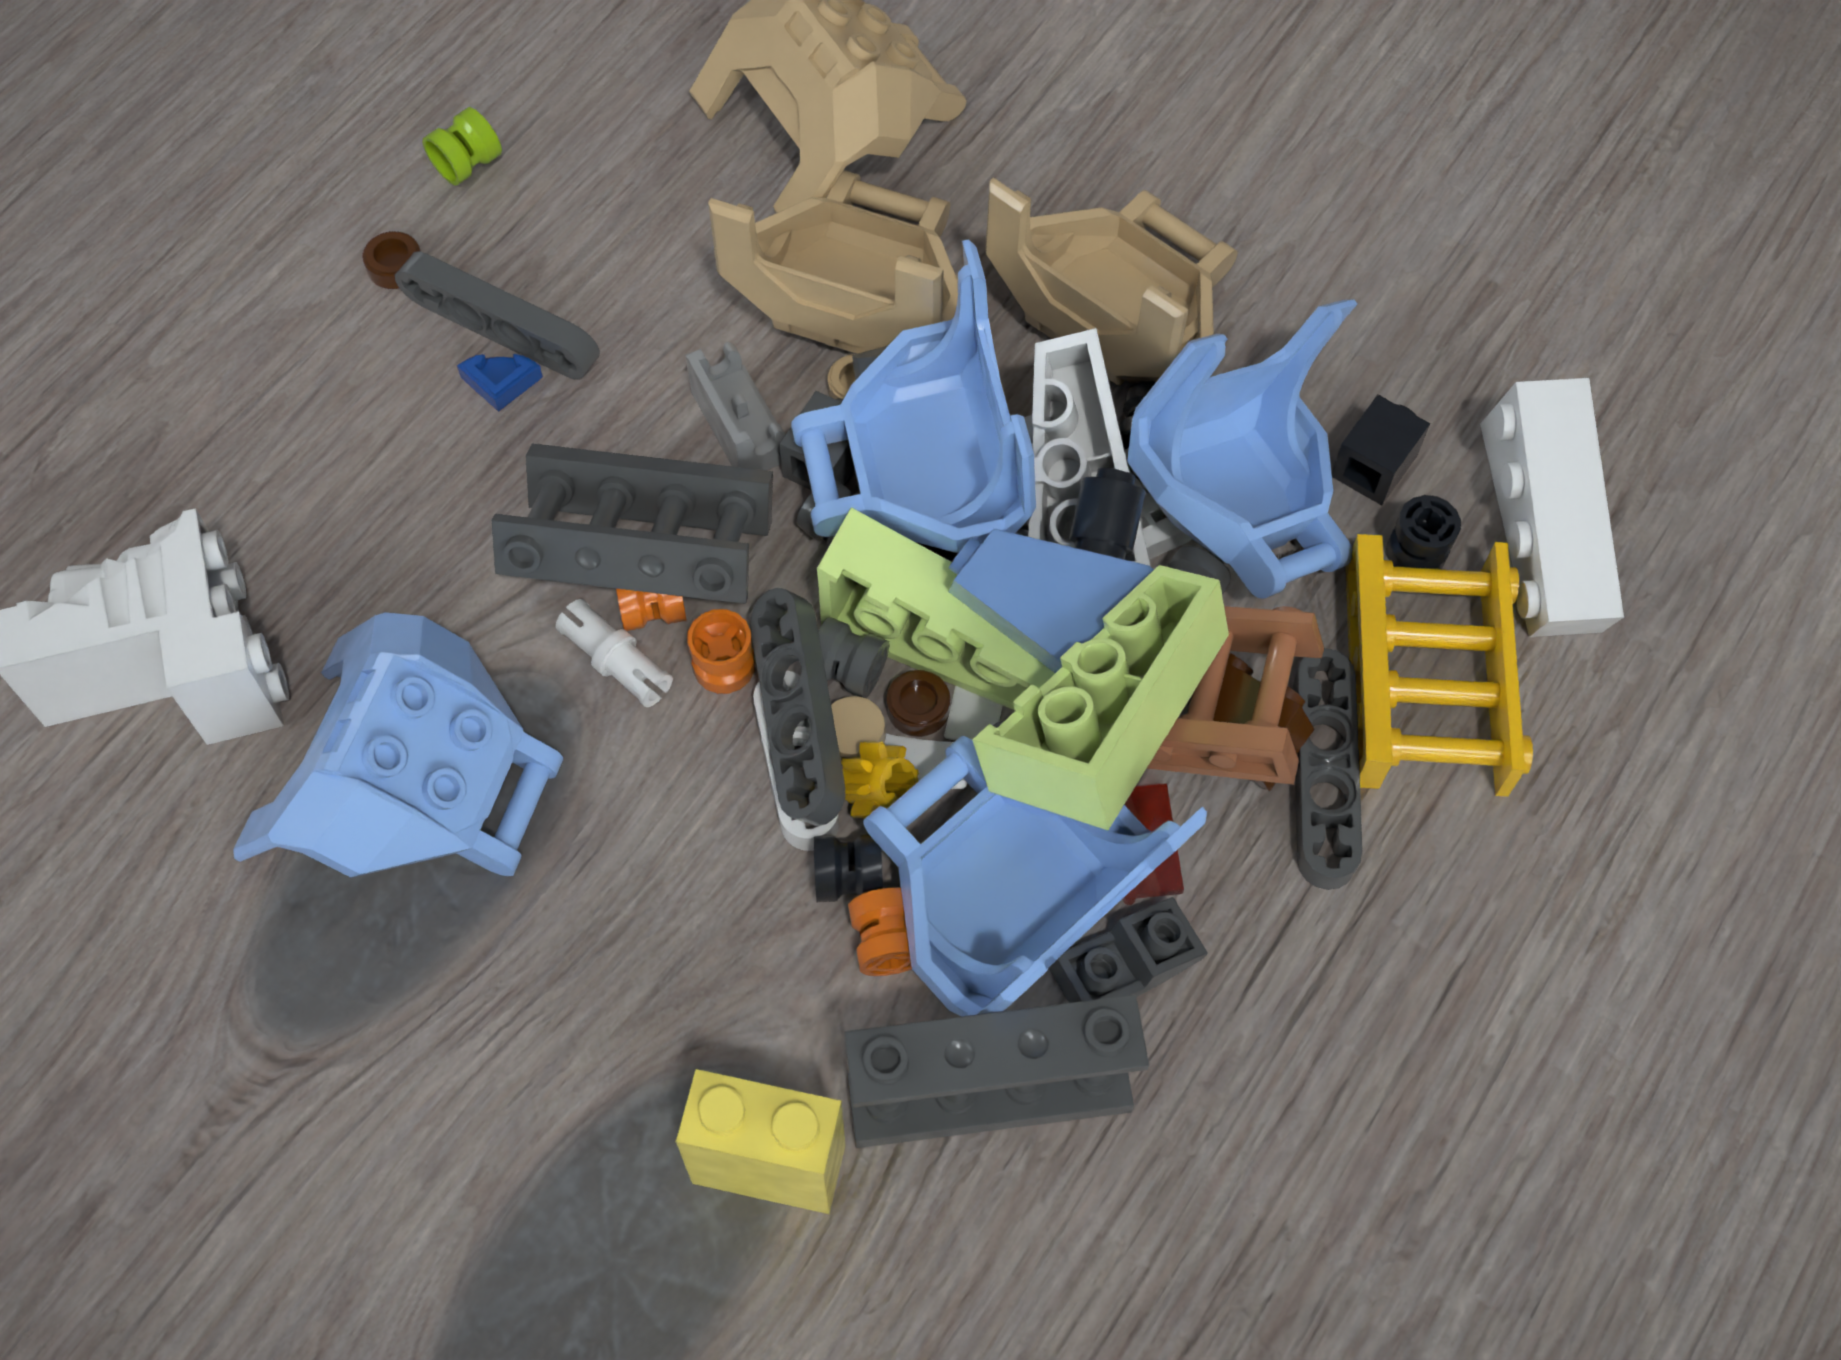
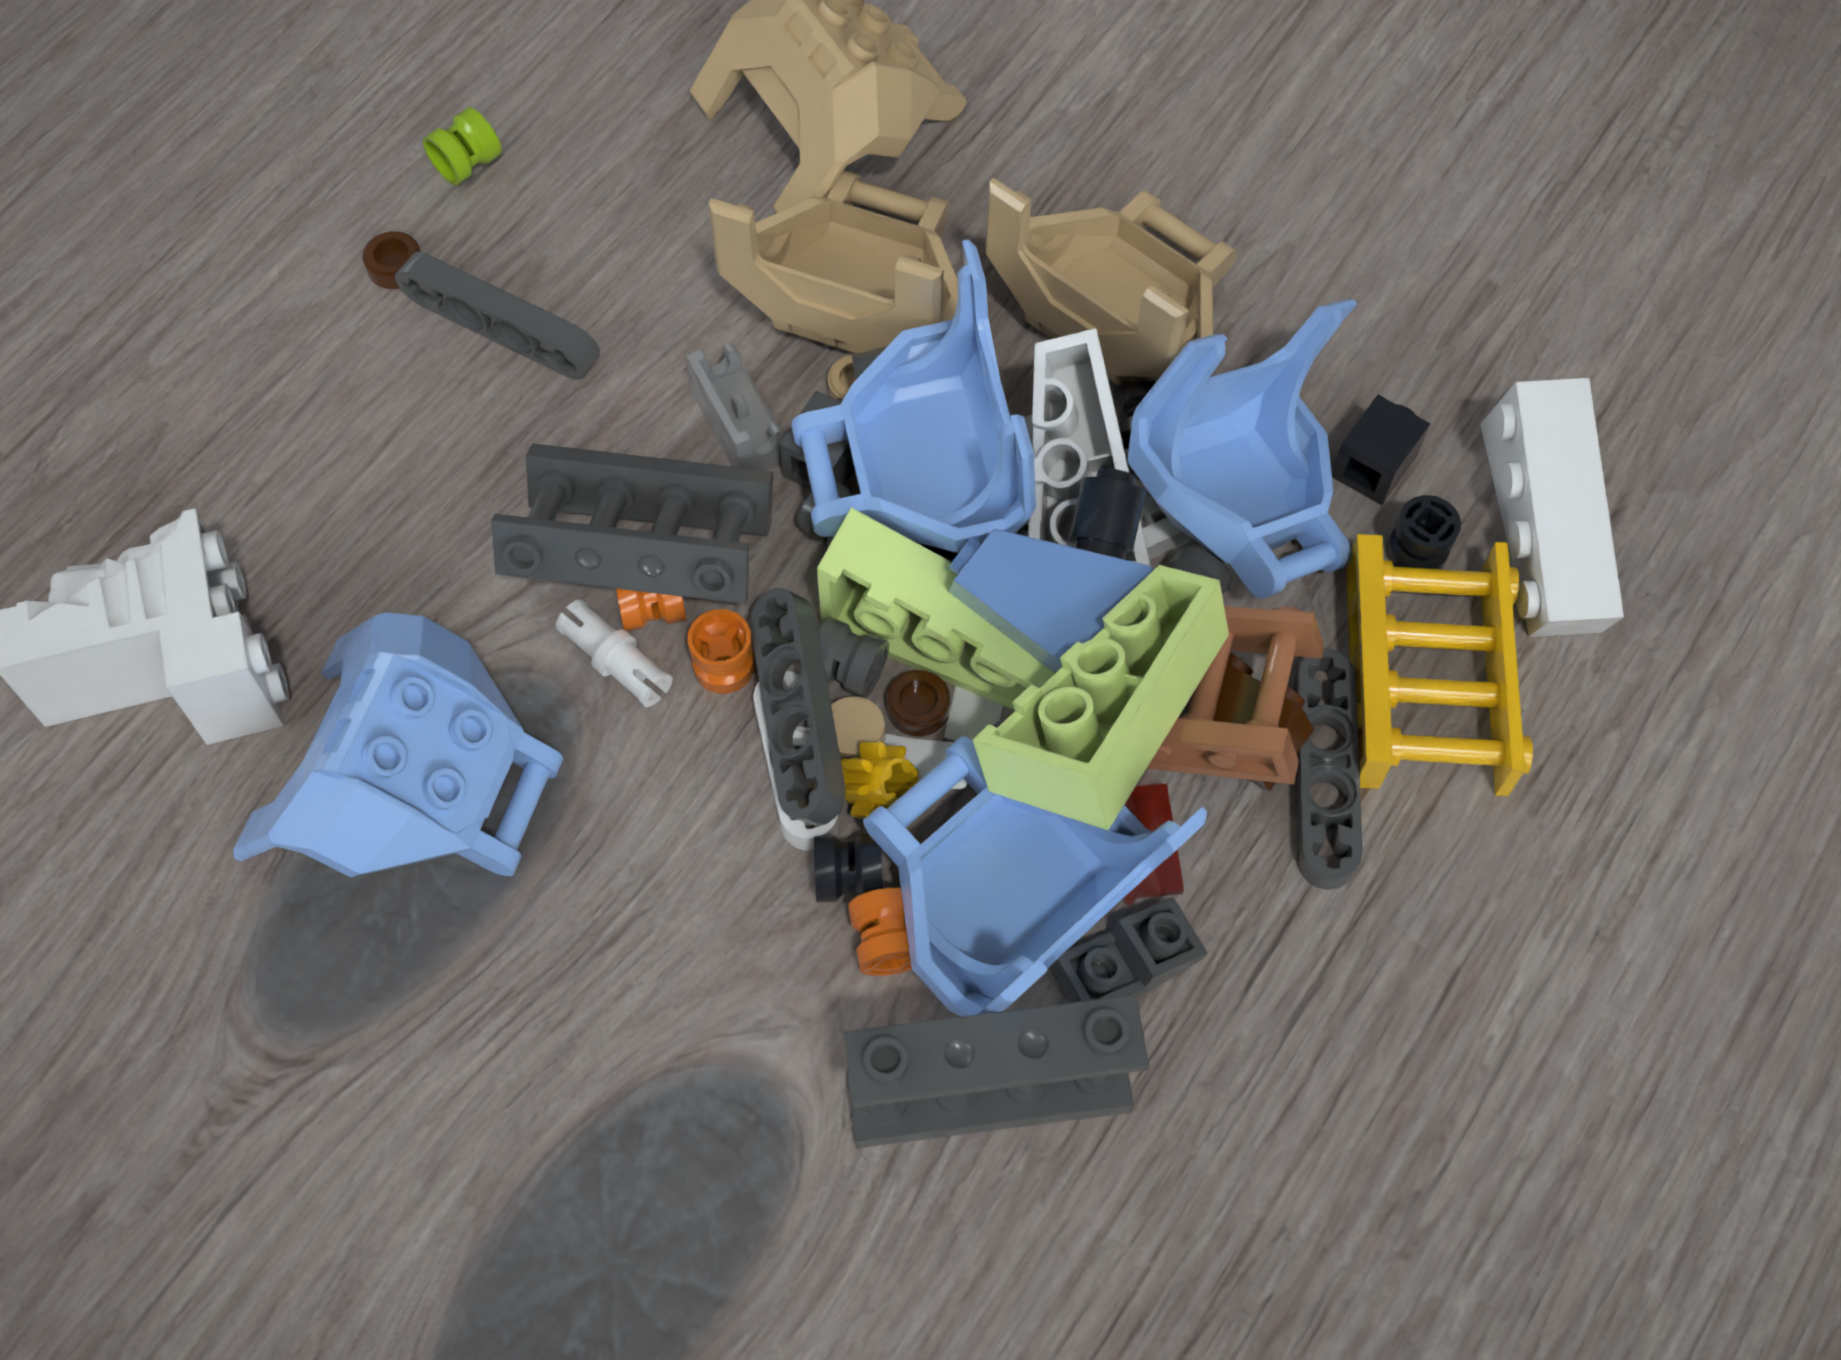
blue tile [457,354,543,412] -> none
light yellow brick [676,1069,846,1214] -> none

